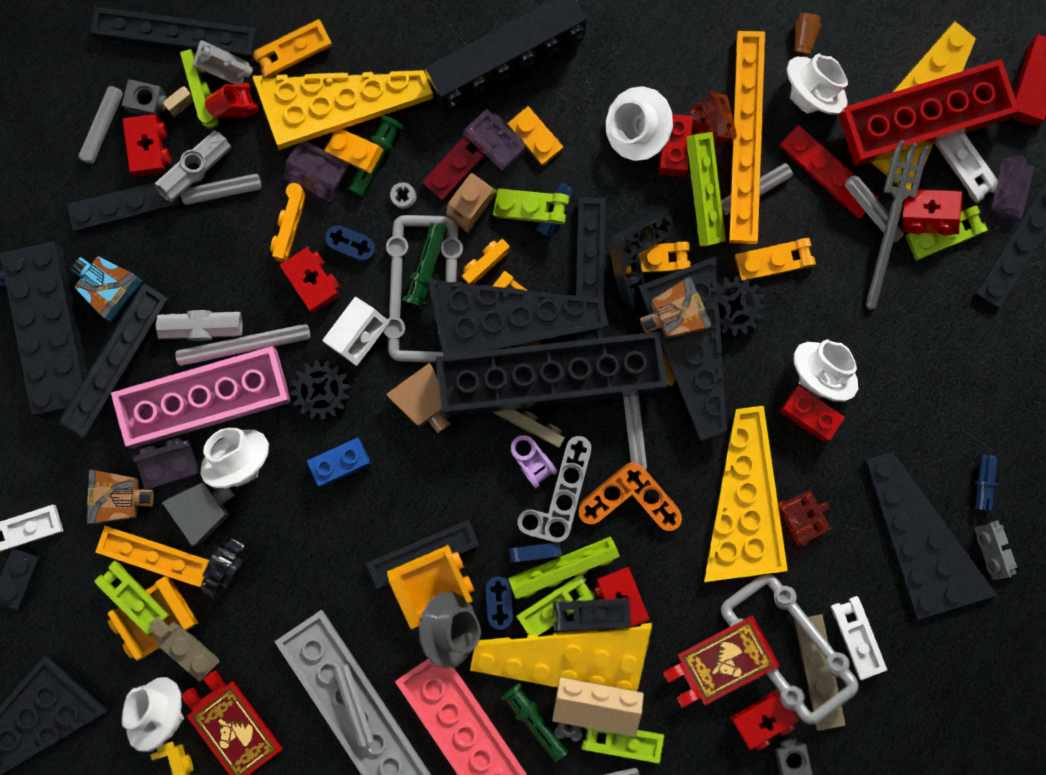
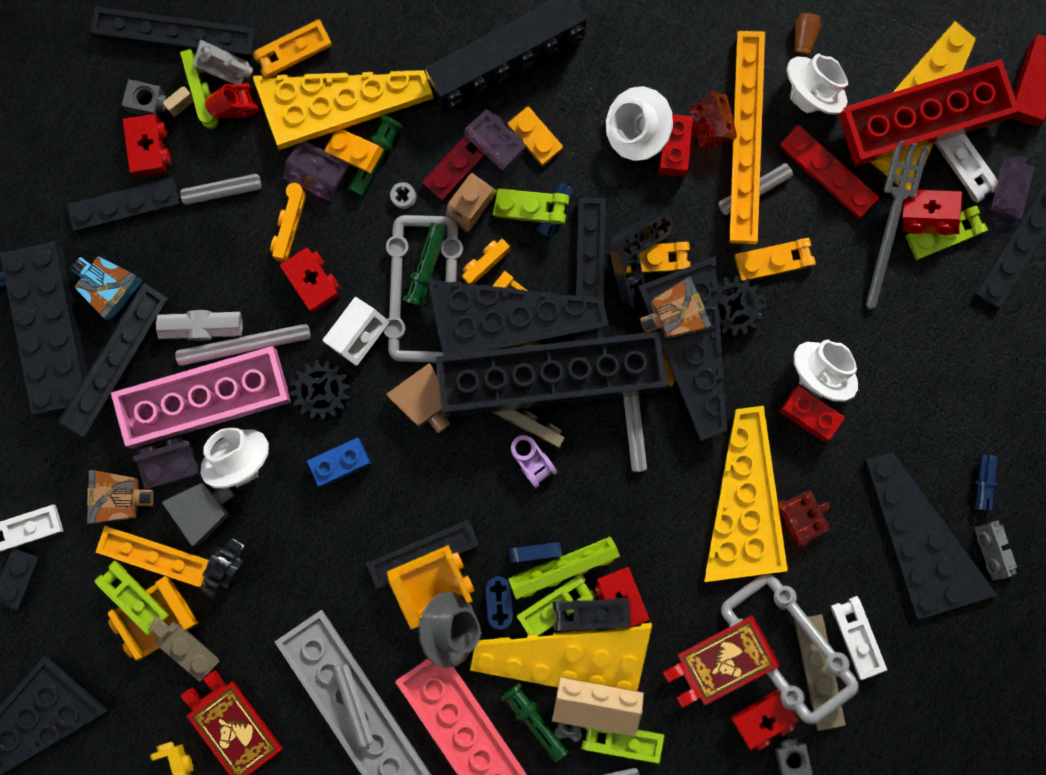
light grey axle [79,86,123,164] -> none
white helmet [122,678,184,751] -> none
light grey piece [155,131,231,202] -> none
dark blue beam [325,225,376,262] -> none
light grey beam [518,436,591,542] -> none
orange beam [579,462,682,531] -> none
lime plate [686,132,726,246] -> none
light grey axle [844,175,904,242] -> none

